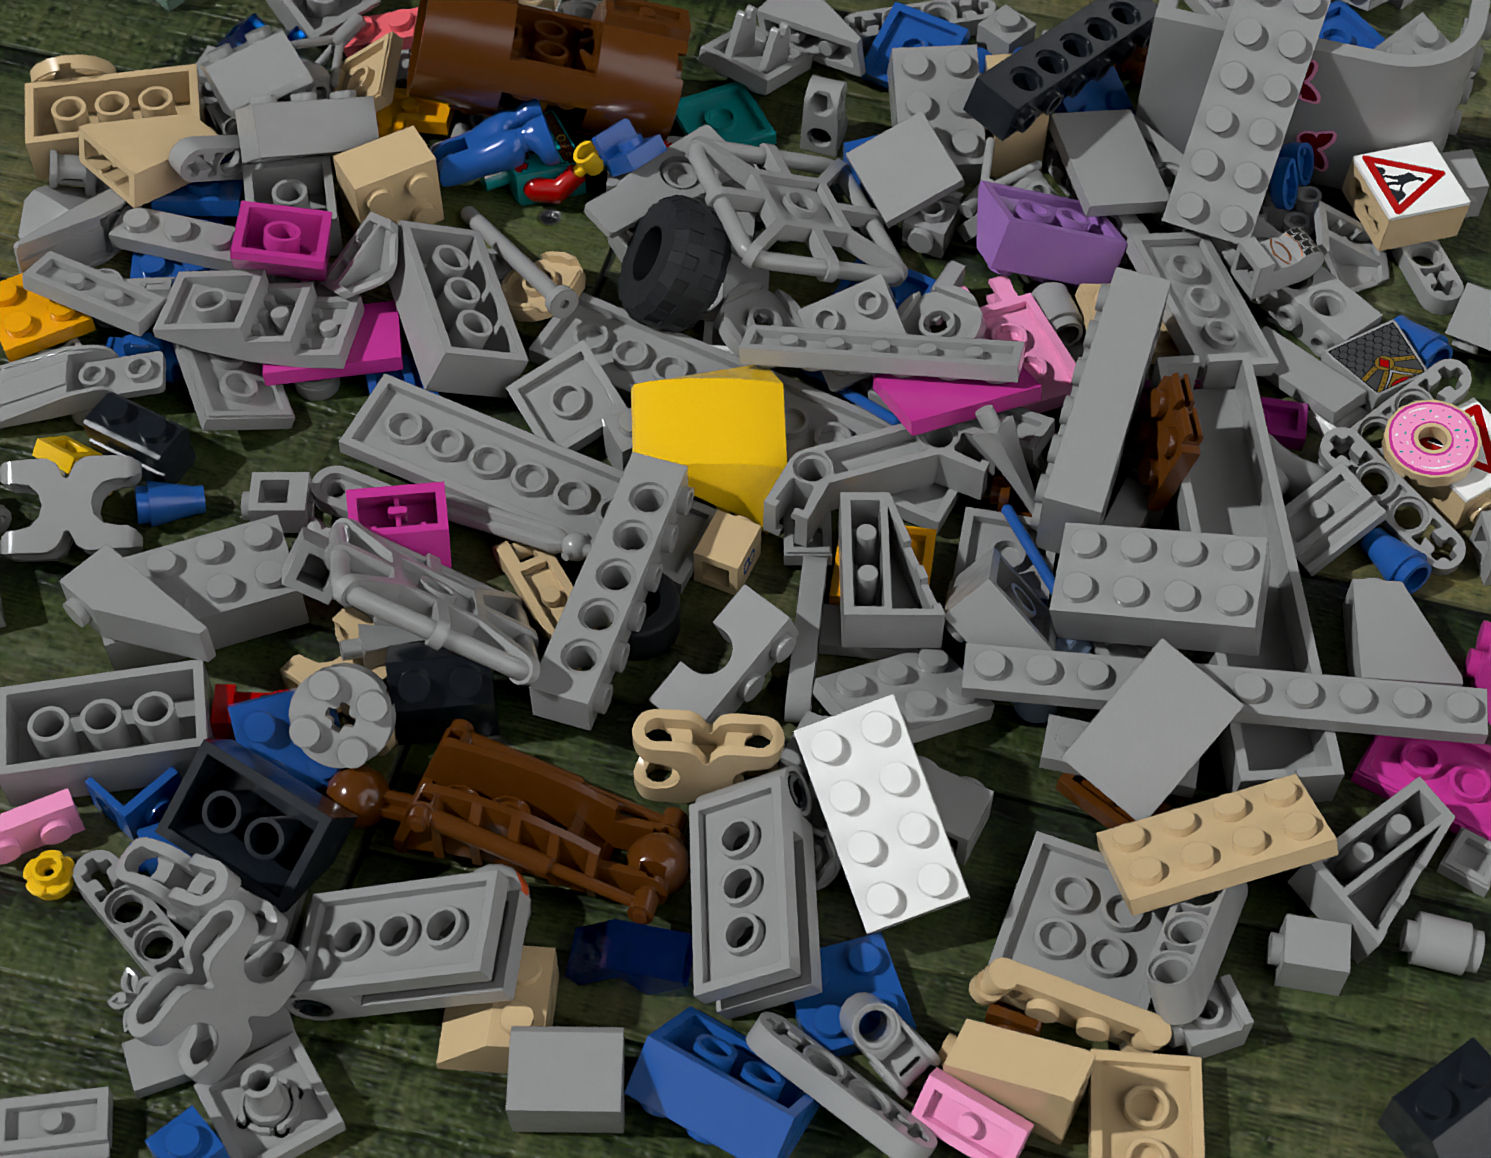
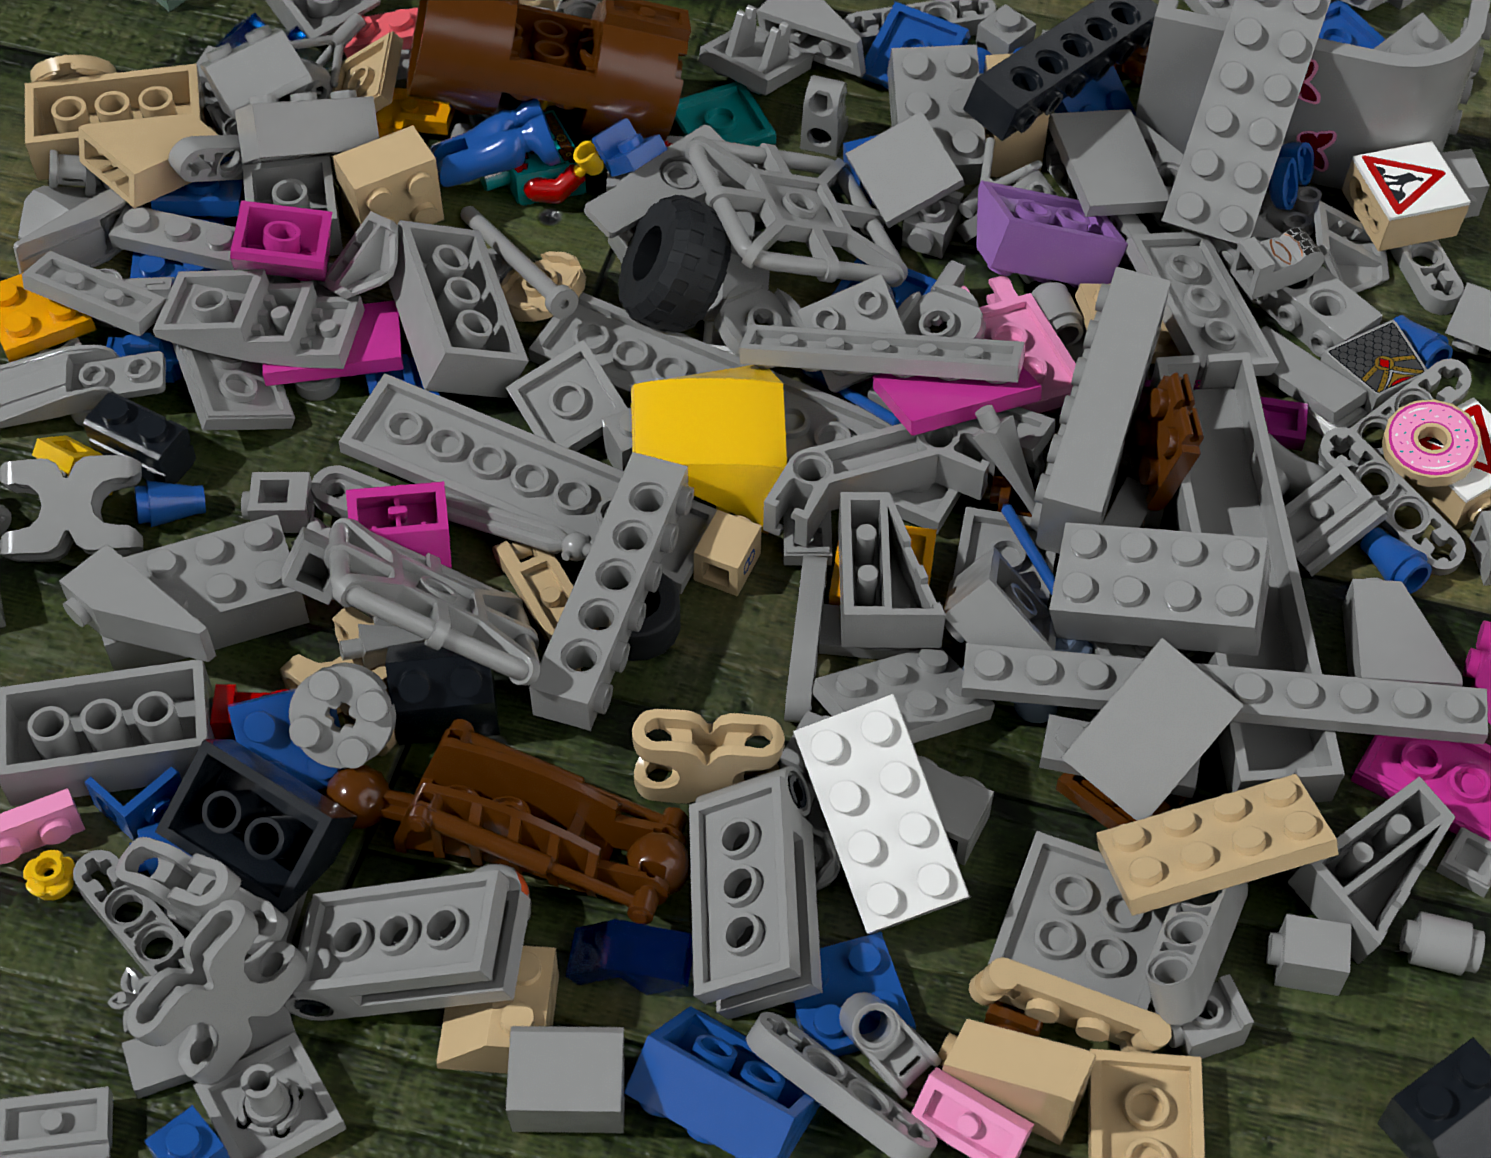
light grey arch [649,584,800,724] -> none

